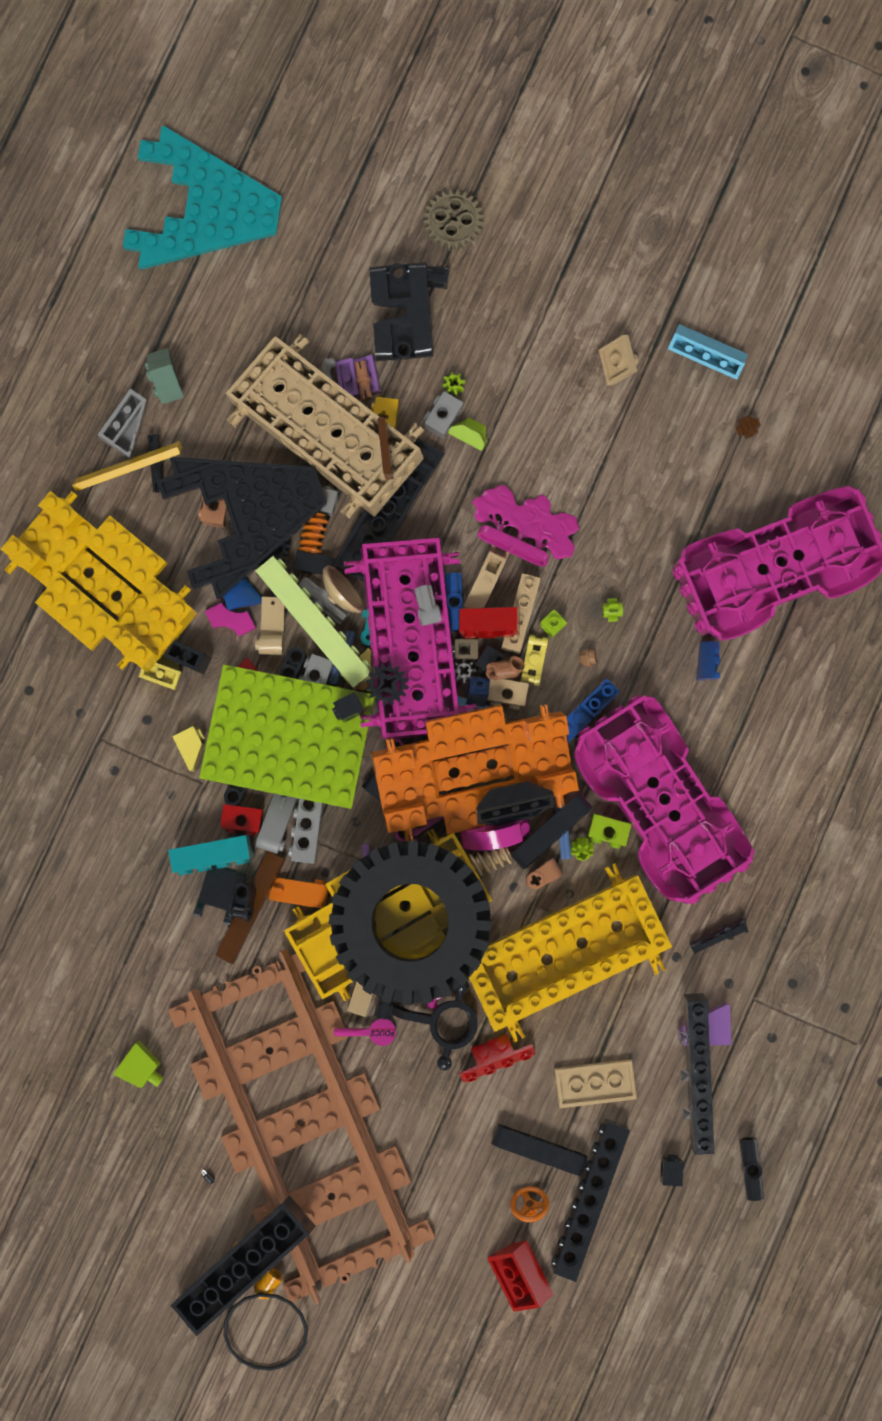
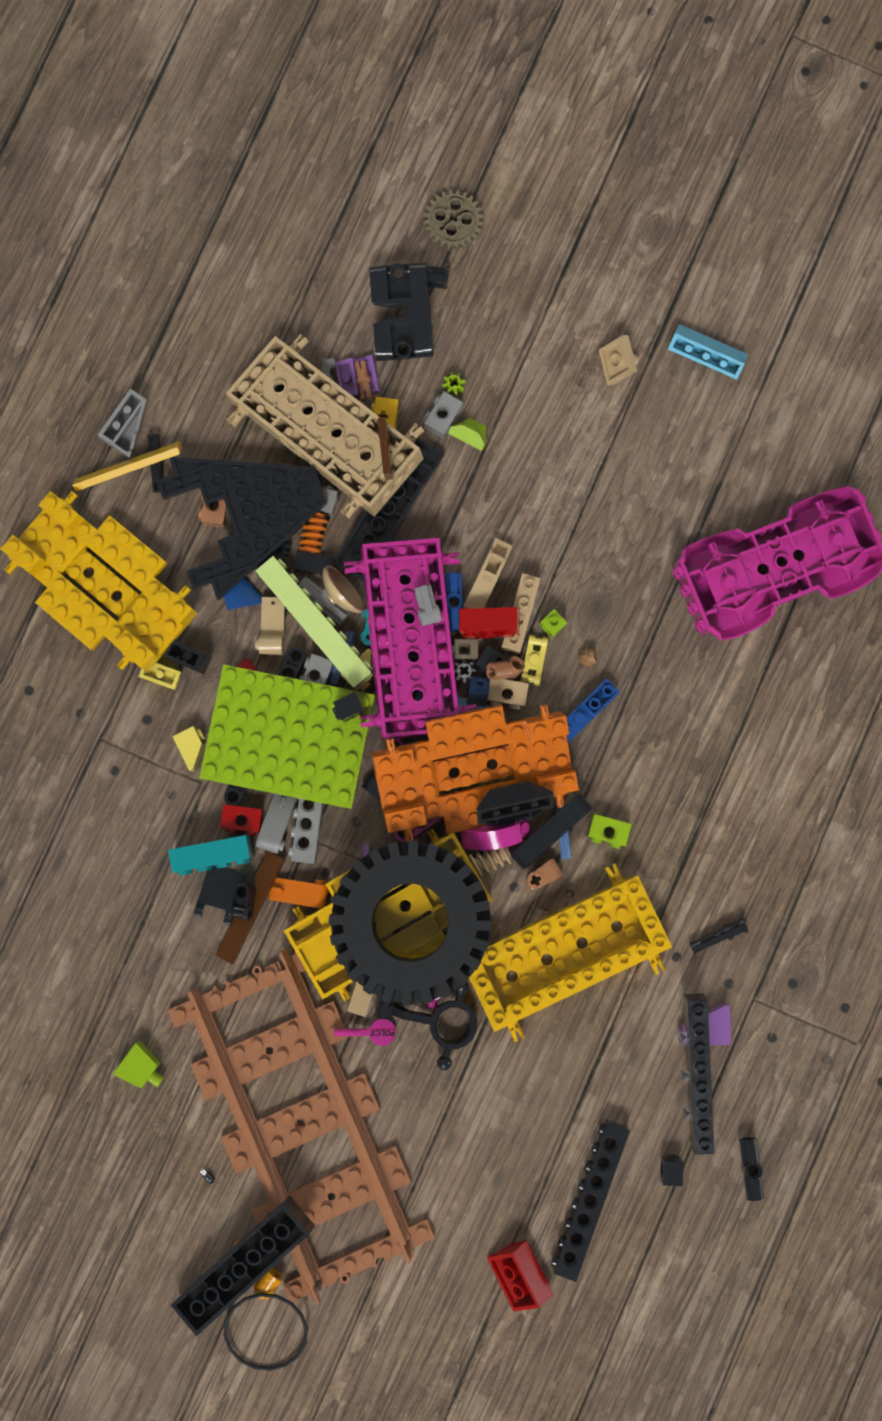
teal wing [123,126,282,270] -> none
sand green brick [145,348,184,404] -> none
dark pink tile [205,603,256,637] -> none
black gear [366,663,409,706] -> none
red bracket [459,1034,536,1082] -> none
dark pink plant [472,485,579,567] -> none
black beam [491,1124,588,1176] -> none
orange piece [510,1186,549,1222] -> none
tan tile [554,1059,637,1108] -> none
lime gear [571,837,594,861] -> none
dark pink piece [575,695,754,905] -> none
lime gear [602,598,623,622] -> none
blue slope [696,641,720,681] -> none
reddish brown gear [736,415,761,439] -> none

